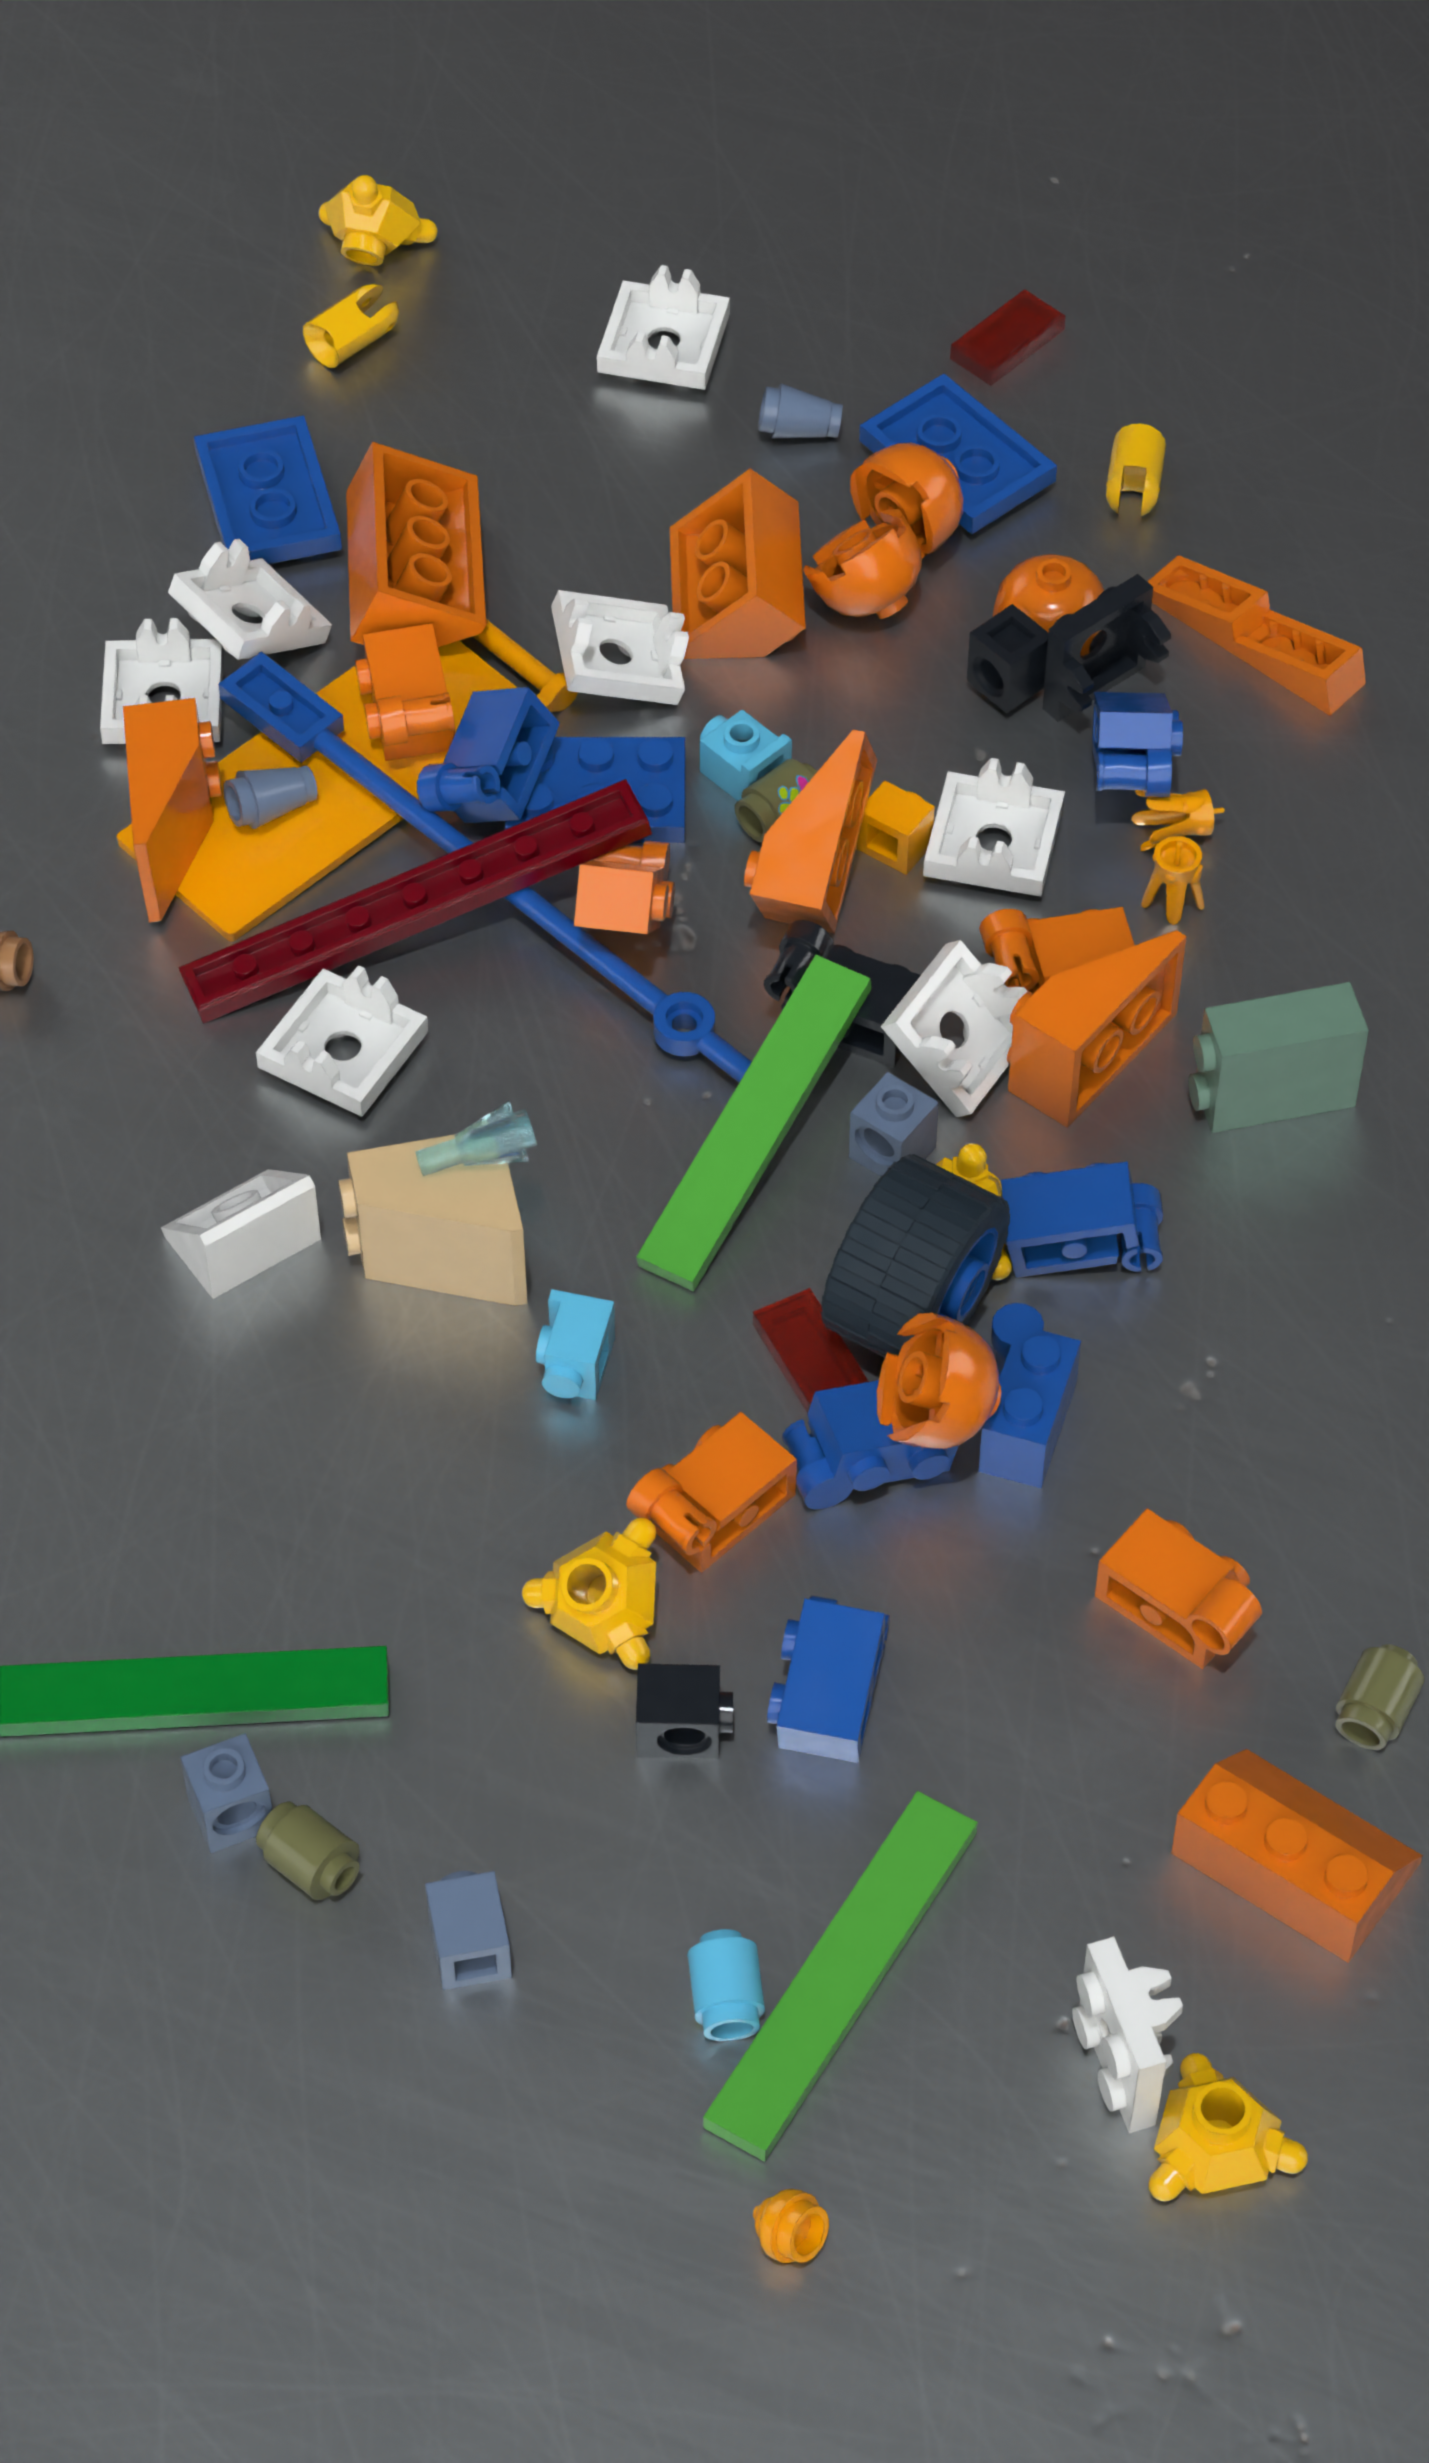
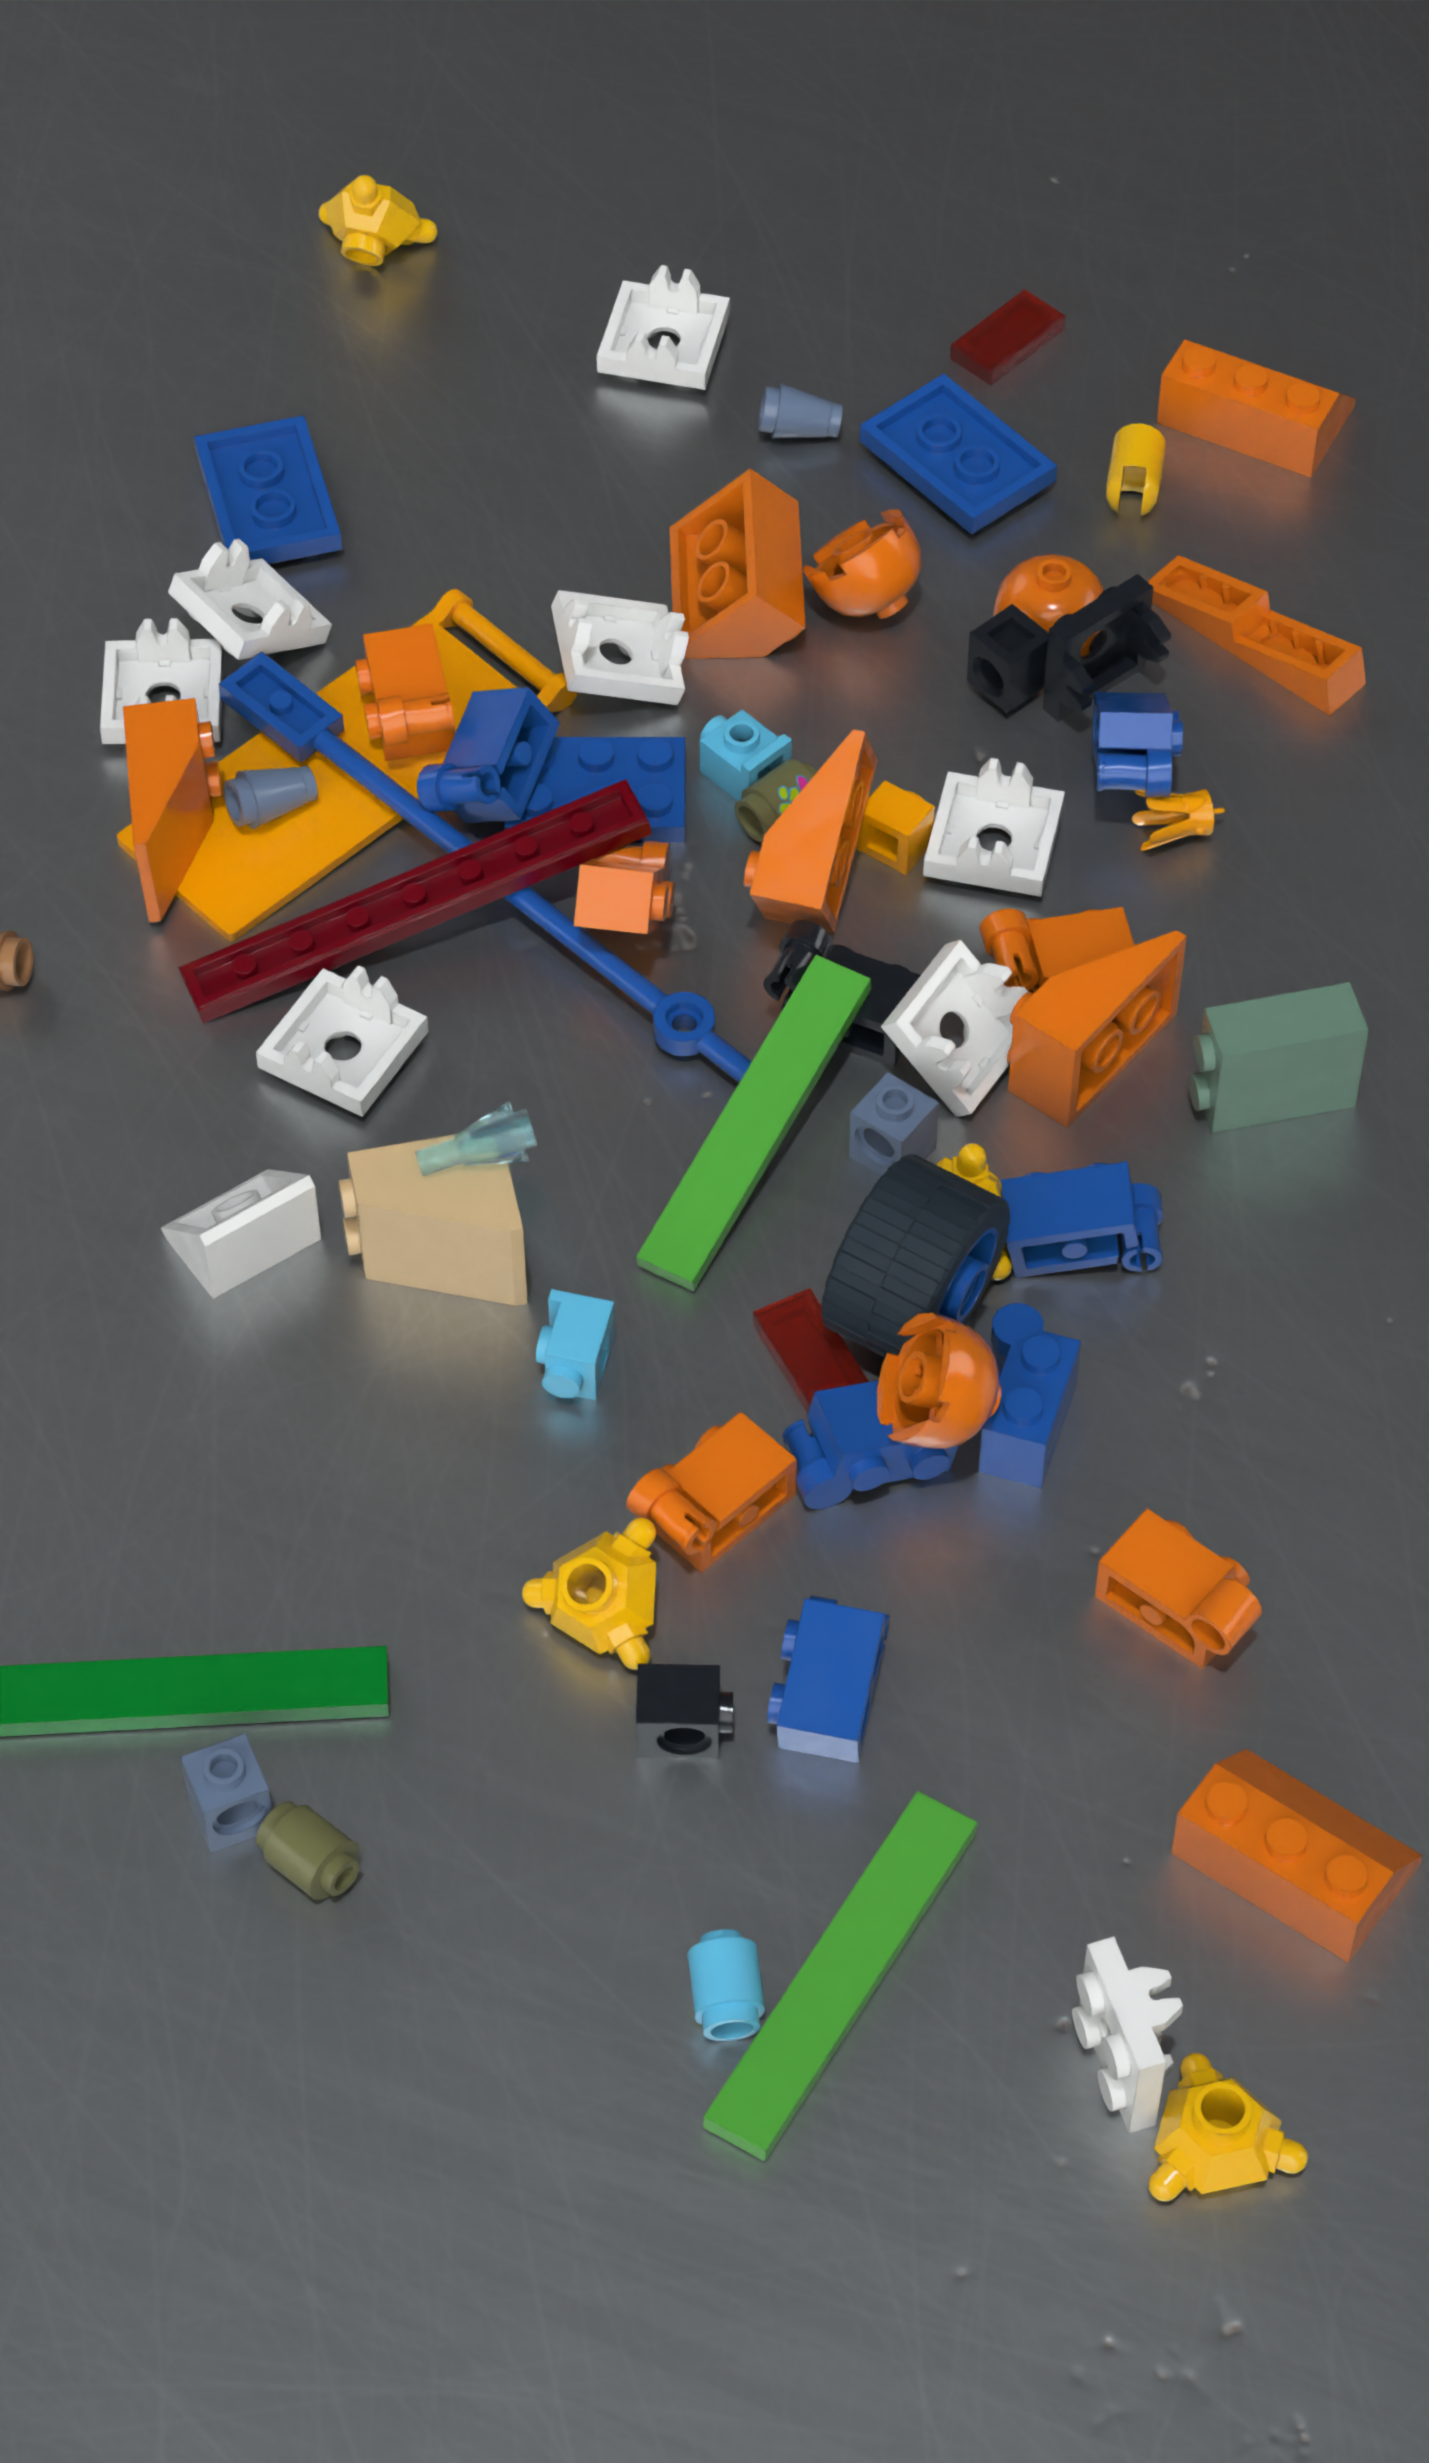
yellow piece [303,284,399,368] -> none
orange slope [346,441,486,647] -> none
sand blue brick [425,1871,512,1991] -> none
light orange plate [753,2188,829,2263] -> none
orange cylinder [850,442,963,558] -> none
light orange piece [1141,836,1205,925] -> none
olive brick [1335,1644,1425,1750] -> none
none -> orange slope [1157,339,1356,478]

